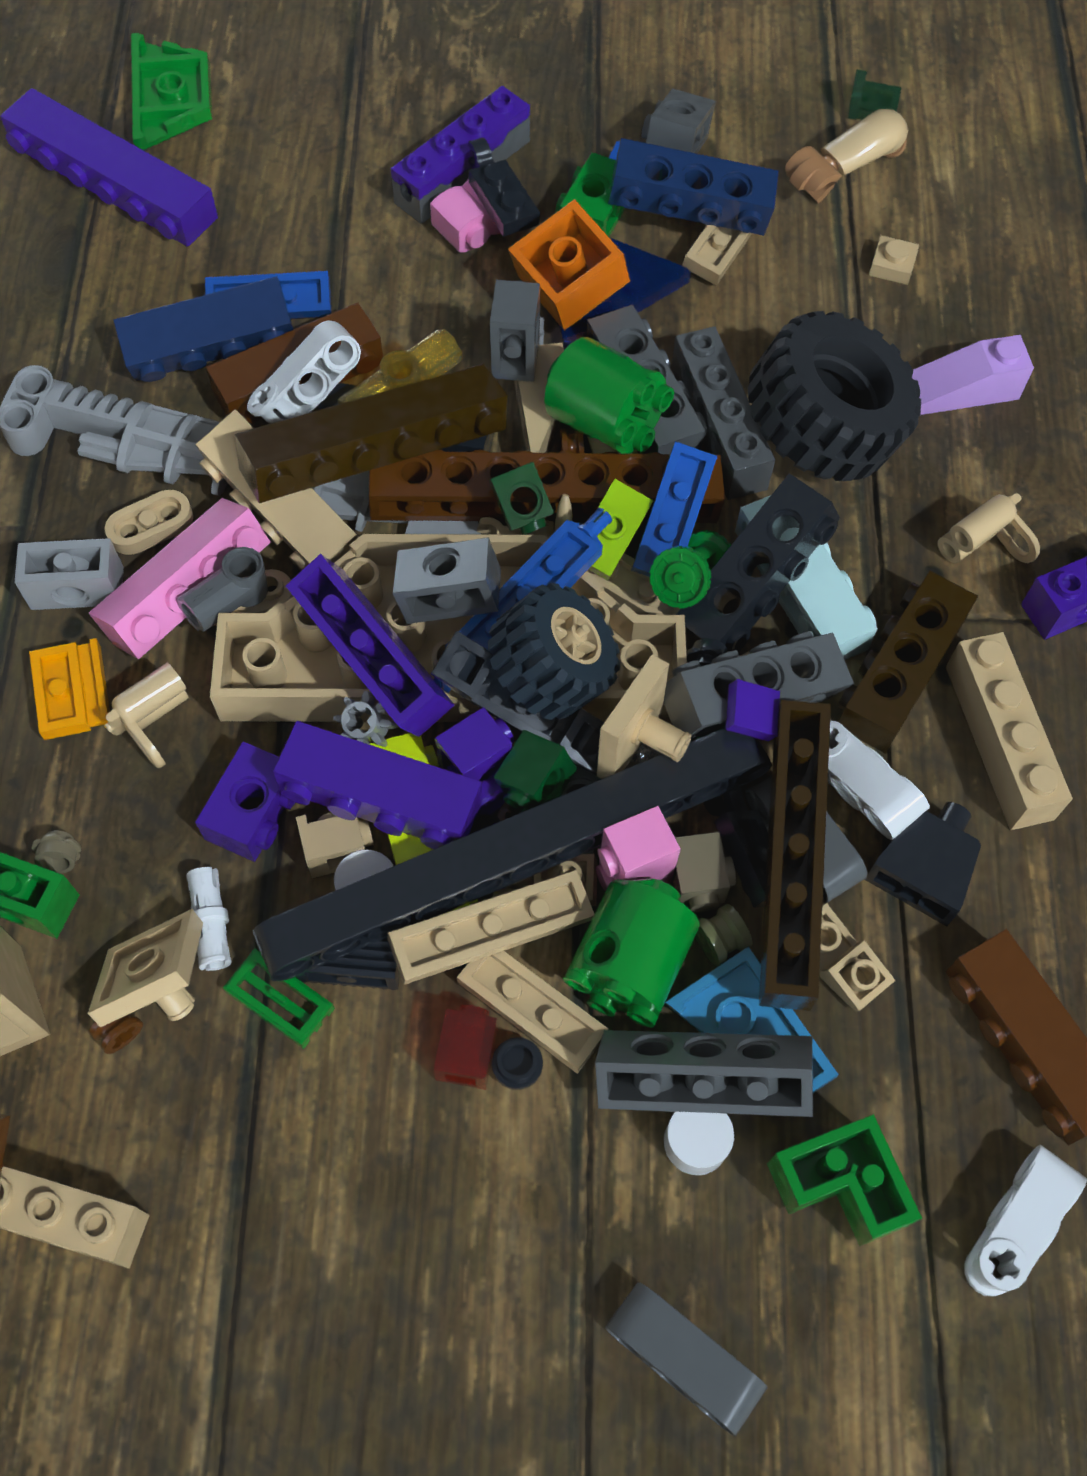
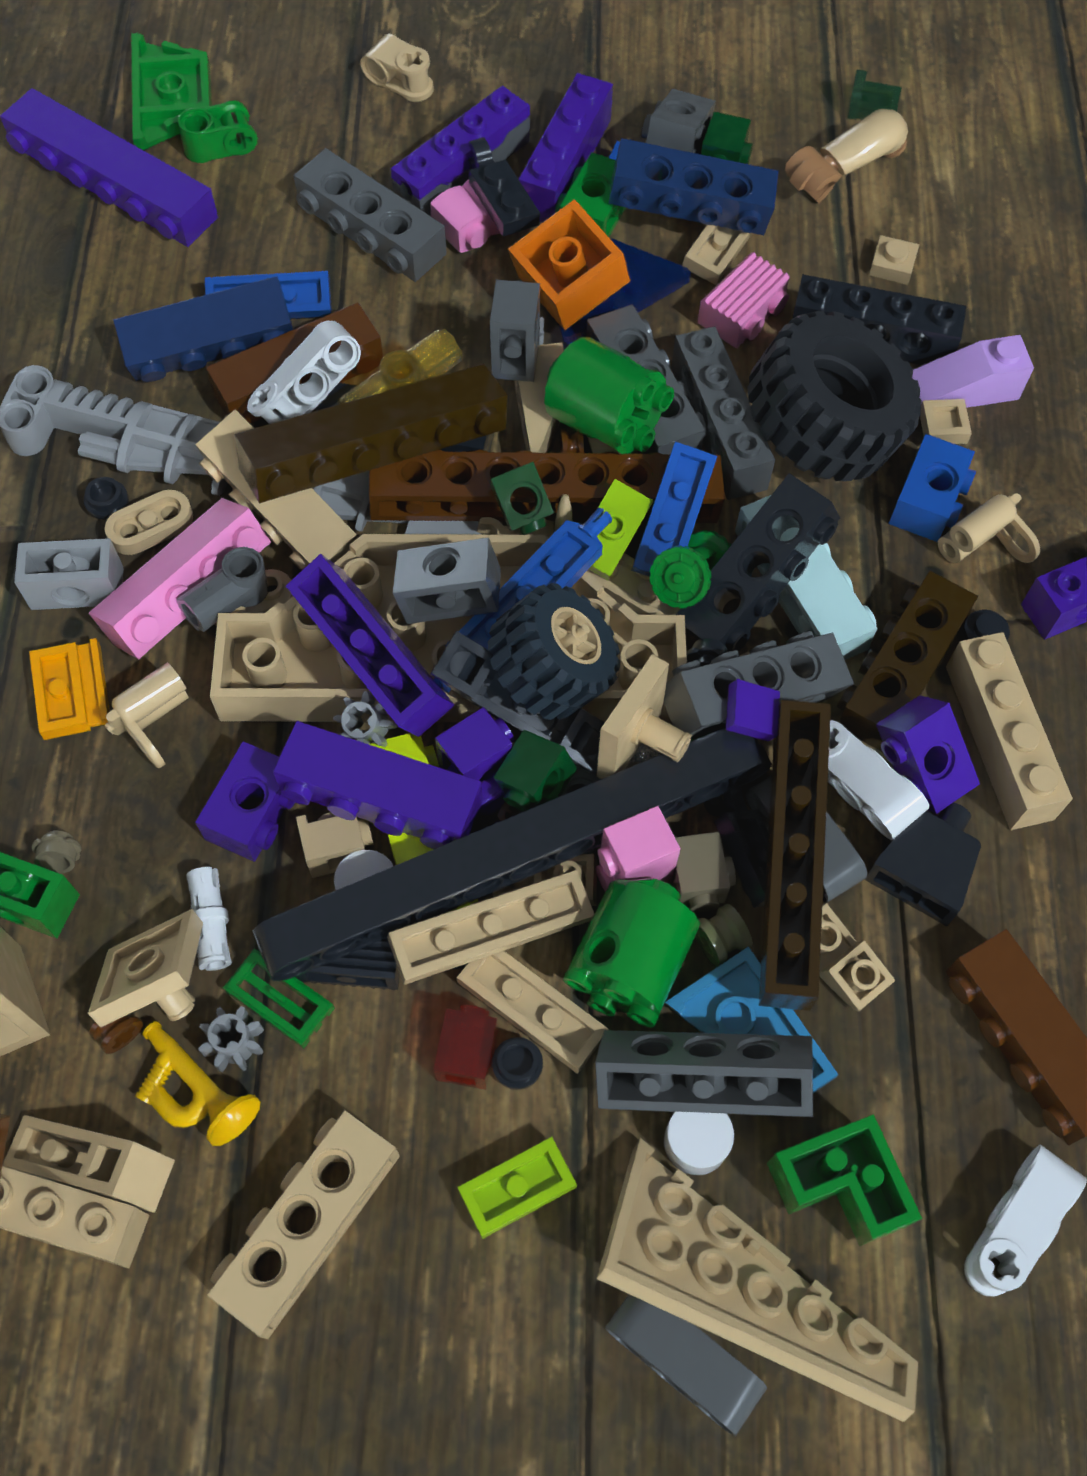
none -> tan slope [3,1115,175,1213]
none -> black plate [84,477,129,520]
none -> yellow piece [134,1021,261,1146]
none -> green piece [178,101,258,163]
none -> light grey gear [199,1006,264,1072]
none -> tan brick [207,1111,400,1340]
none -> dark grey brick [293,148,447,282]
none -> tan piece [360,34,434,102]
none -> lime plate [458,1137,577,1239]
none -> dark purple brick [519,73,613,222]
none -> tan wing [597,1138,918,1422]
none -> bright pink brick [698,252,790,348]
none -> dark green brick [701,111,753,164]
none -> black brick [792,274,967,365]
none -> dark purple brick [876,695,980,814]
none -> blue brick [889,434,976,542]
none -> tan plate [920,399,972,444]
none -> black plate [963,609,1010,640]

